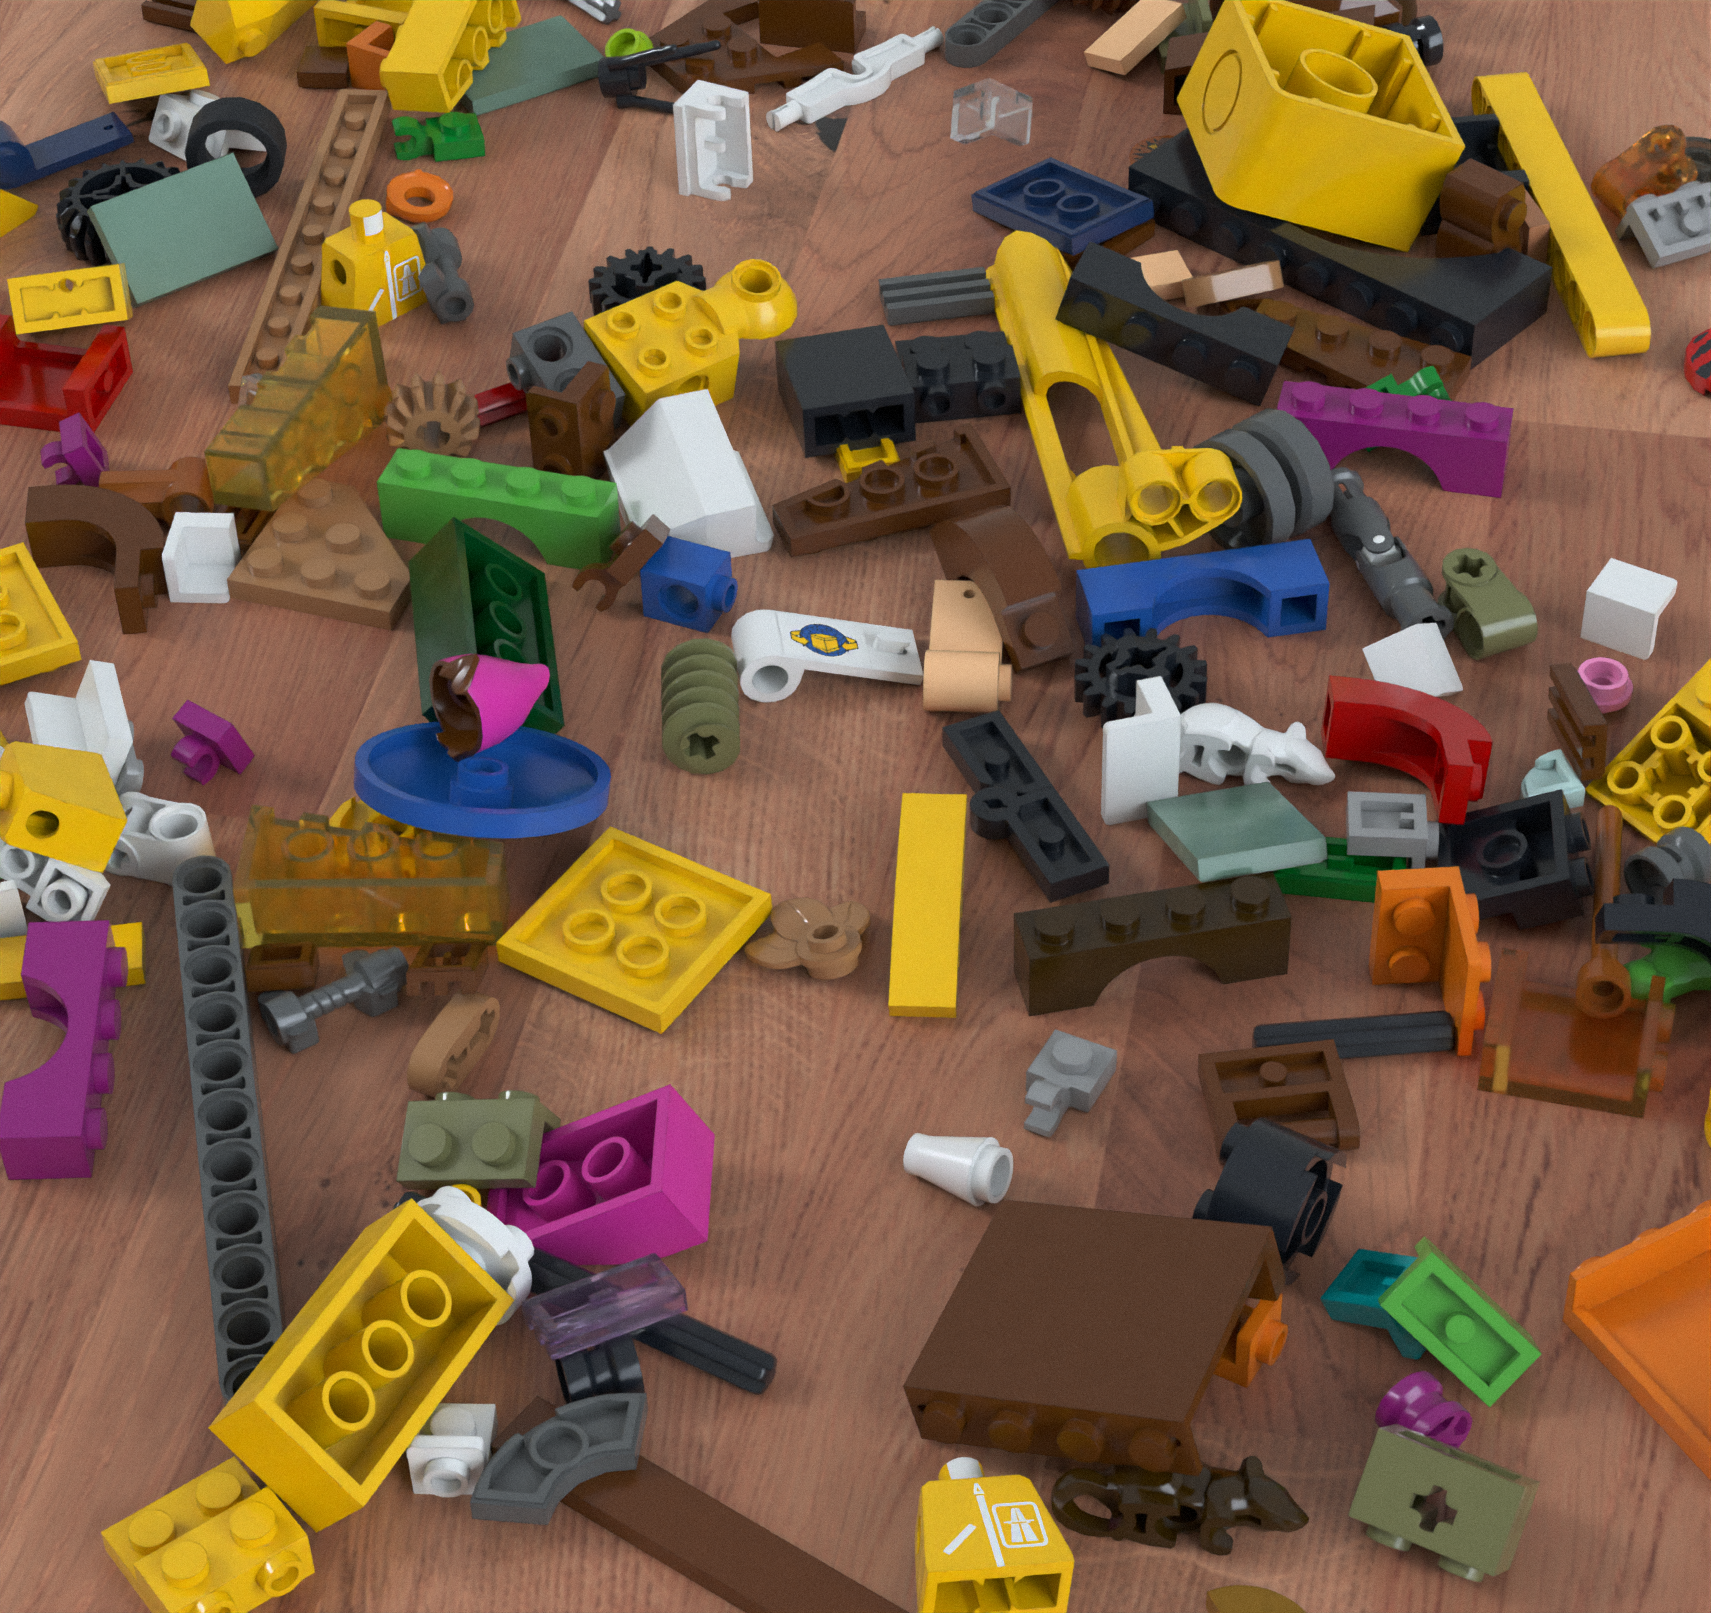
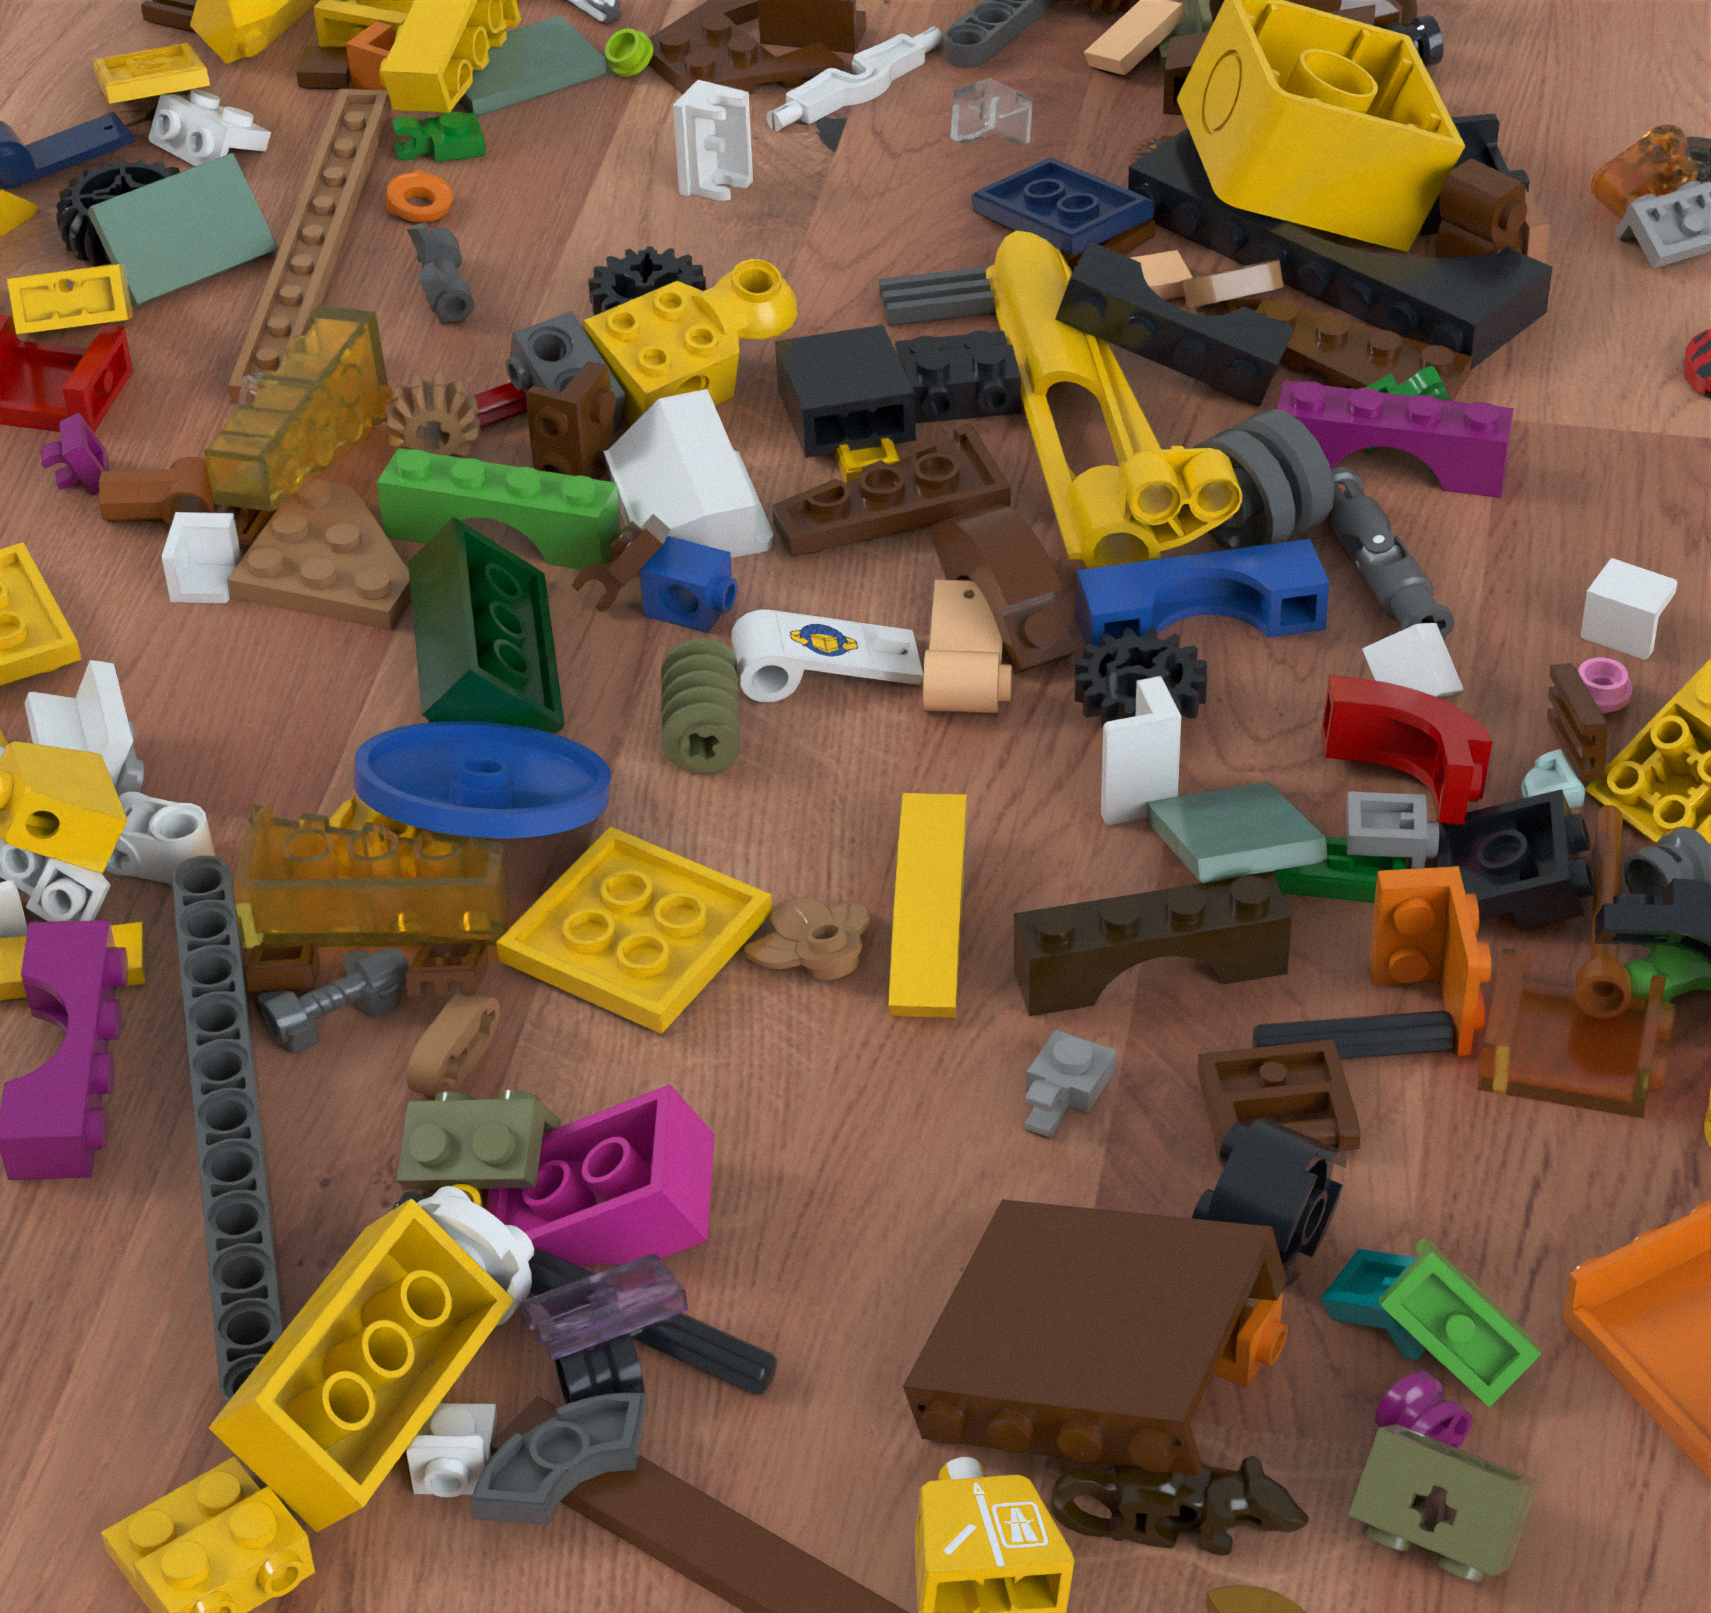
reddish brown arch [25,485,169,635] -> none
magenta tile [171,699,255,785] -> none
black tyre [185,97,287,198] -> none
yellow torso [321,199,428,336] -> none
hat [429,653,550,763] -> none
black plant [598,40,721,114] -> none
white cone [903,1133,1013,1206] -> none
black hinge [942,710,1110,903] -> none
white animal [1134,702,1335,785] -> none
olive piece [1437,548,1538,660] -> none
yellow beam [1471,72,1651,358] -> none

